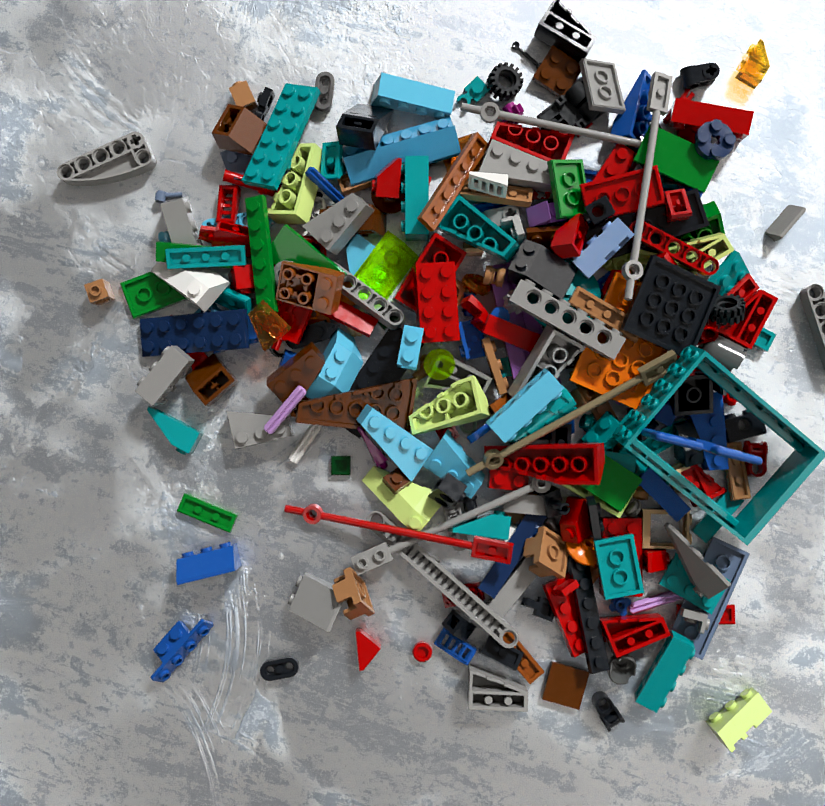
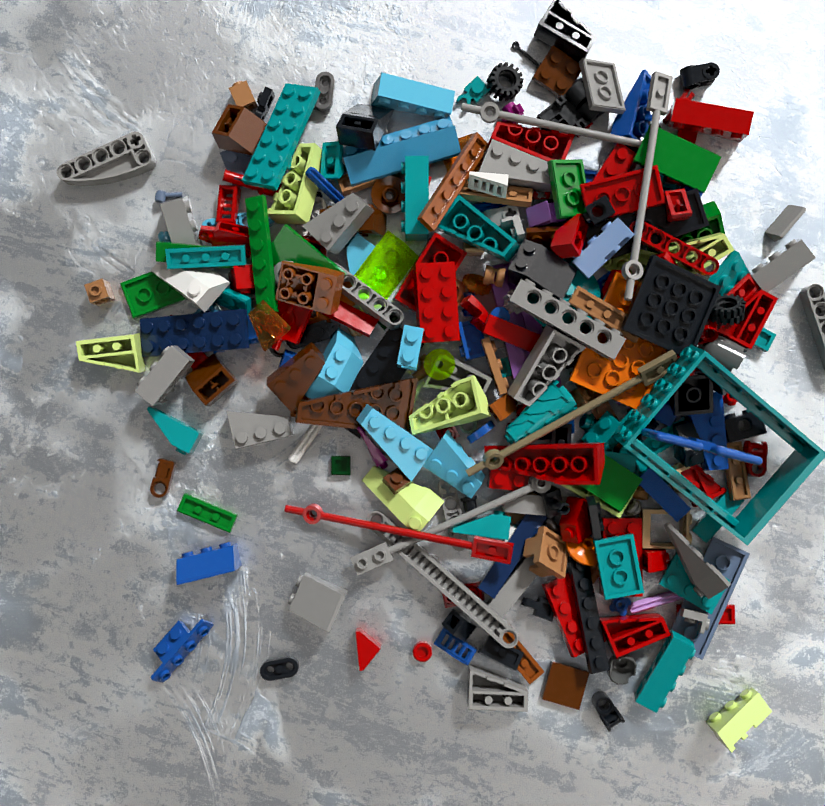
lavender axle [264,386,306,434] -> none
medium nougat panel [332,567,375,620] -> none
red slope [371,157,402,198] -> none
black brick [428,473,467,509] -> none
medium azure brick [486,368,564,443] -> none
red tile [553,579,580,597] -> none
dark blue plate [694,119,736,161] -> none
clear yellow slope [735,39,770,89] -> none
none -> yellowish green wedge [76,333,146,373]
none -> reddish brown piece [150,458,176,498]
none -> light grey wedge [751,239,816,292]

